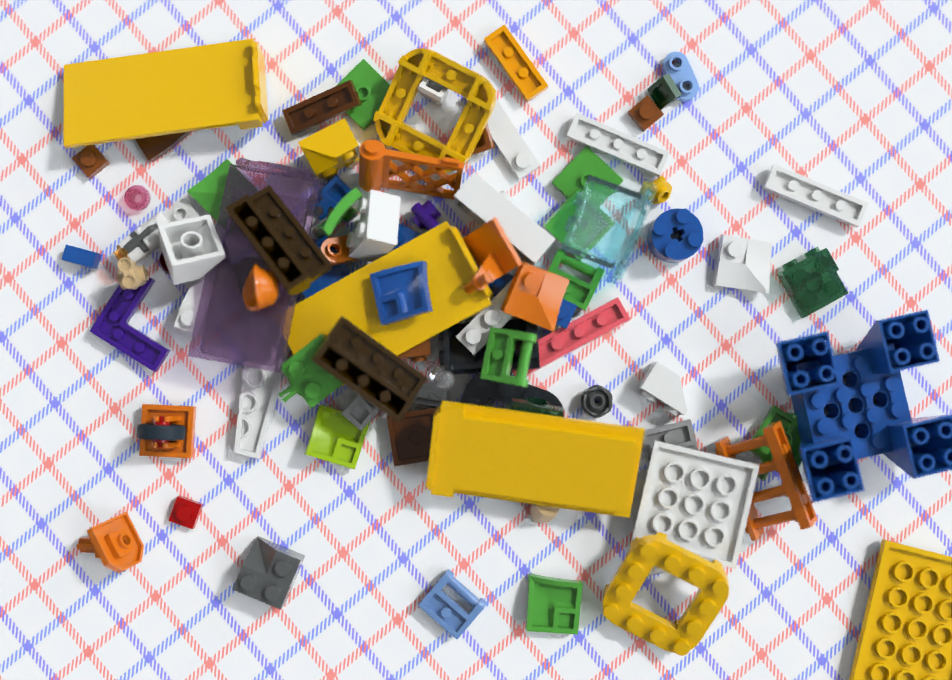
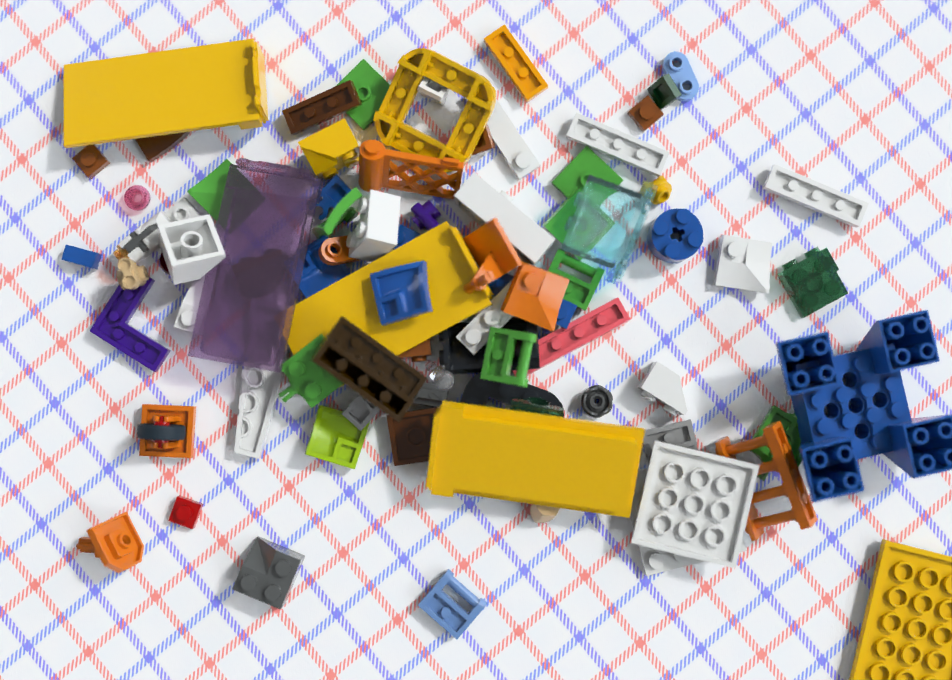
dark brown brick [225,185,332,295] -> none
orange helmet [243,264,279,311] -> none
bright green plate [525,573,583,635] -> none
yellow plate [603,532,729,656] -> none

